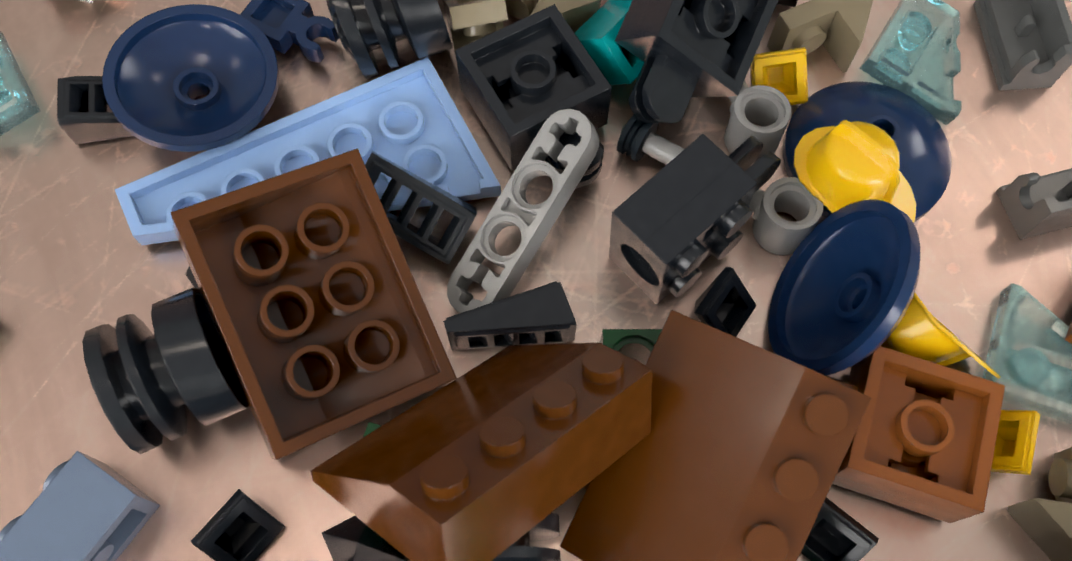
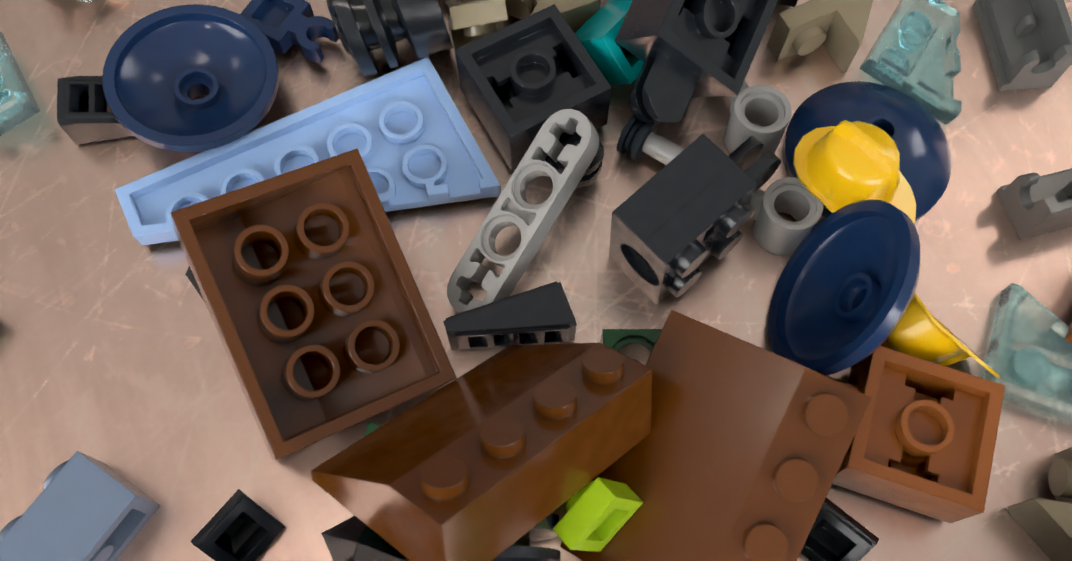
black wheel [82,288,249,454] -> none
black slope [365,151,477,265] -> none
black slope [694,267,756,337] -> none
yellow slope [750,47,808,105] -> none
yellow slope [991,410,1040,475] -> none
none -> lime plate [553,477,644,552]

